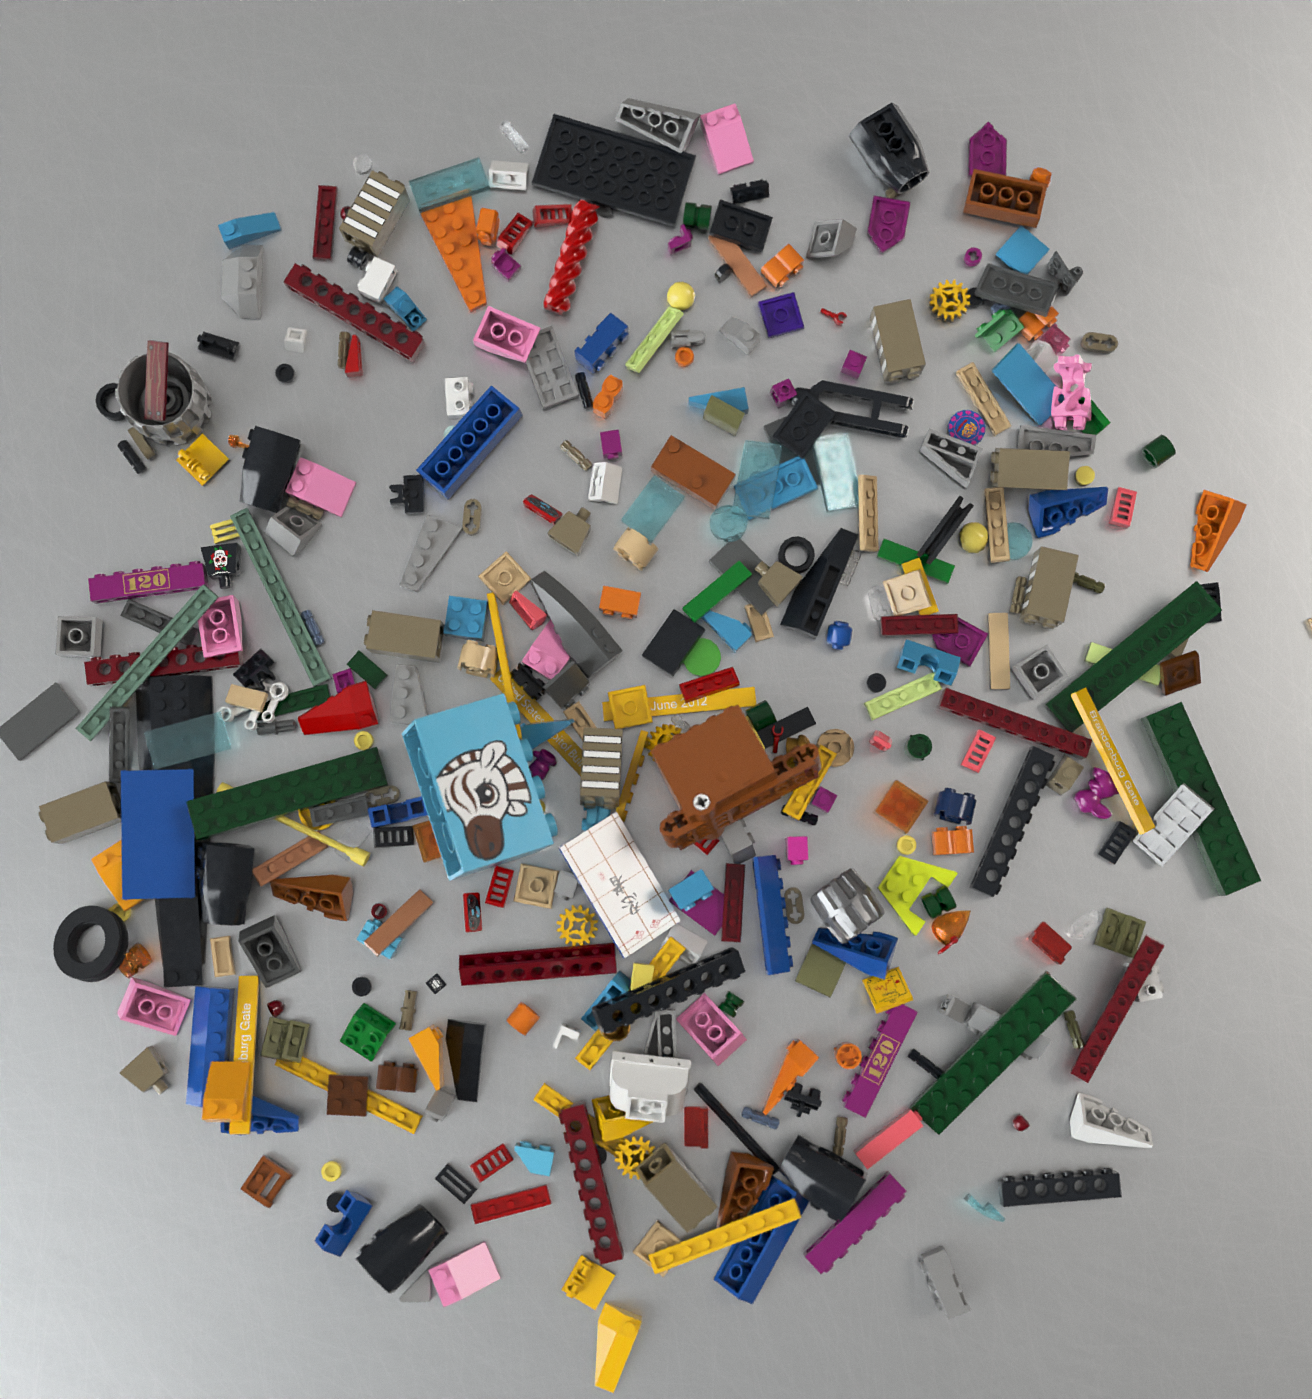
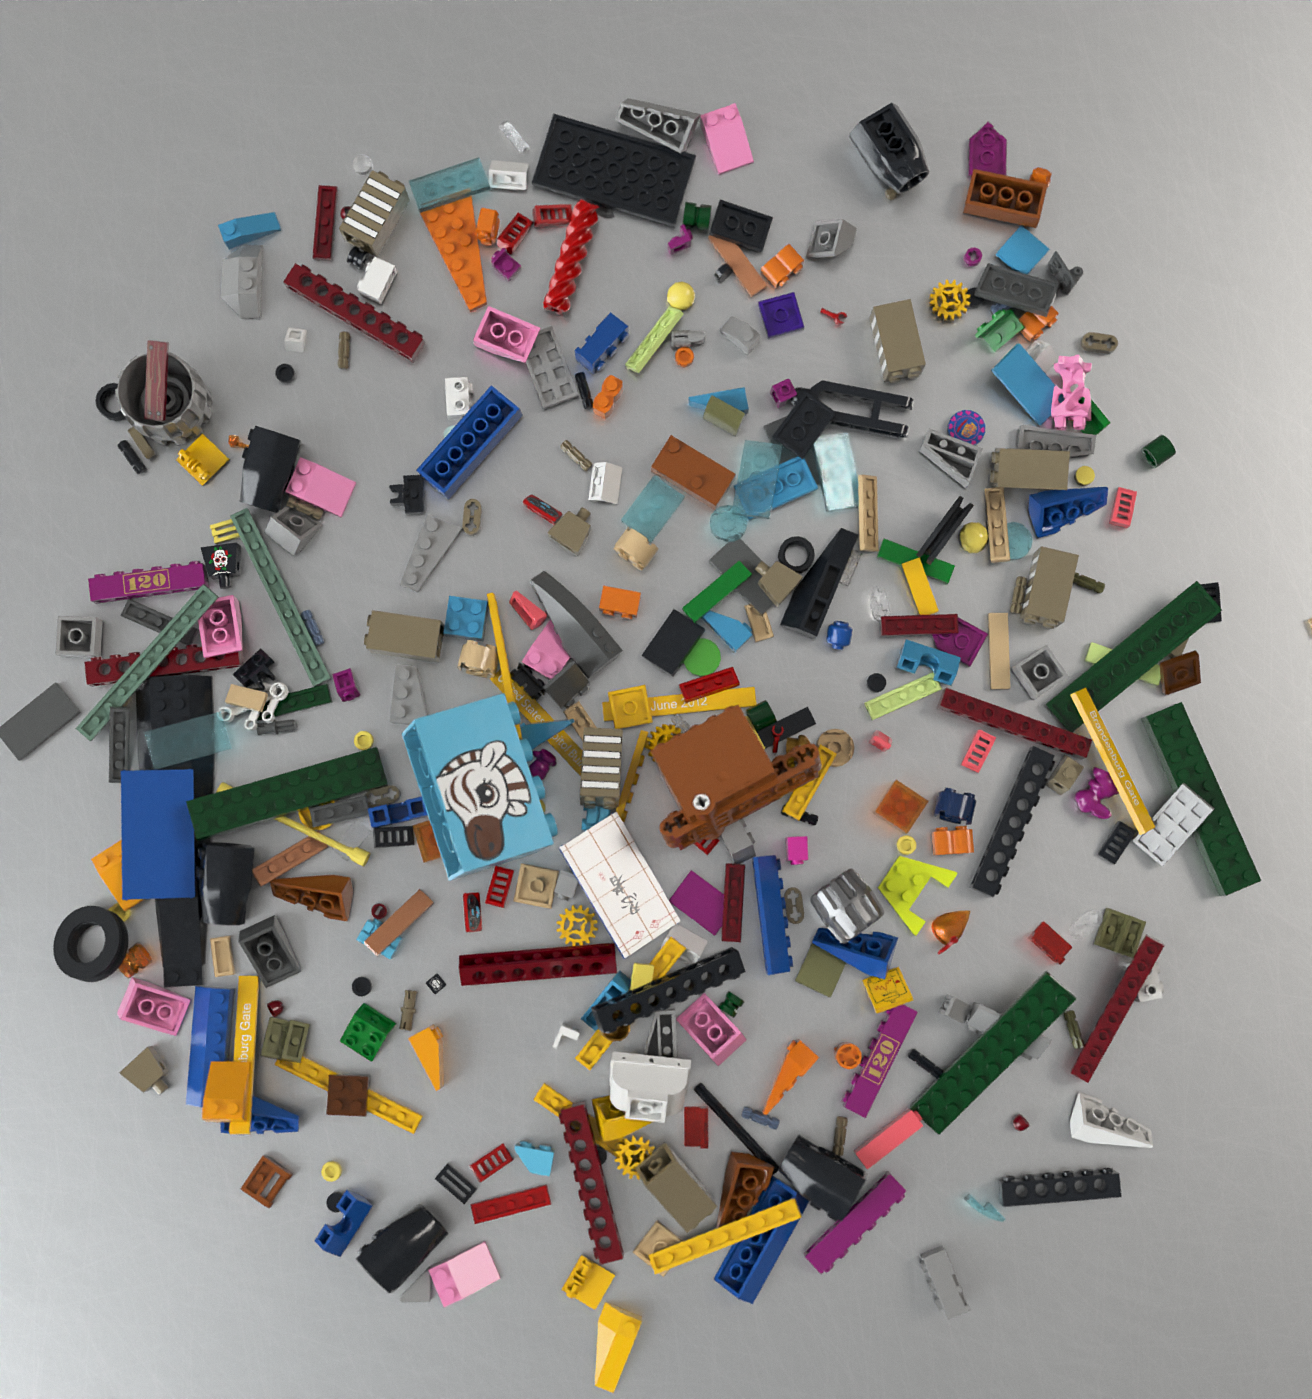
dark tan brick [39,781,121,844] -> none
black hinge [197,331,239,360] -> none
red wedge [298,681,378,735] -> none
red slope [345,335,363,377] -> none
dark green tile [346,650,388,690] -> none
reddish brown brick [376,1061,419,1093] -> none
dark azure slope [384,287,427,331] -> none
light grey slope [424,1088,456,1122] -> none
black wedge [445,1019,487,1102] -> none
tan tile [478,551,531,605] -> none
orange piece [506,1002,540,1036] -> none
magenta brick [600,430,622,460] -> none
dark azure brick [668,869,714,911] -> none
black hinge [730,179,769,204] -> none
black hips [784,1083,822,1118] -> none
magenta brick [810,786,838,814] -> none
magenta brick [841,350,867,380] -> none
magenta tile [867,196,911,253] -> none
tan tile [883,569,932,616] -> none
dark green piece [904,734,932,761] -> none
dark green wheel [921,885,957,920] -> none
tan tile [956,362,1012,437] -> none
clear pink brick [1040,323,1071,355] -> none
orange wedge [1191,490,1247,572] -> none

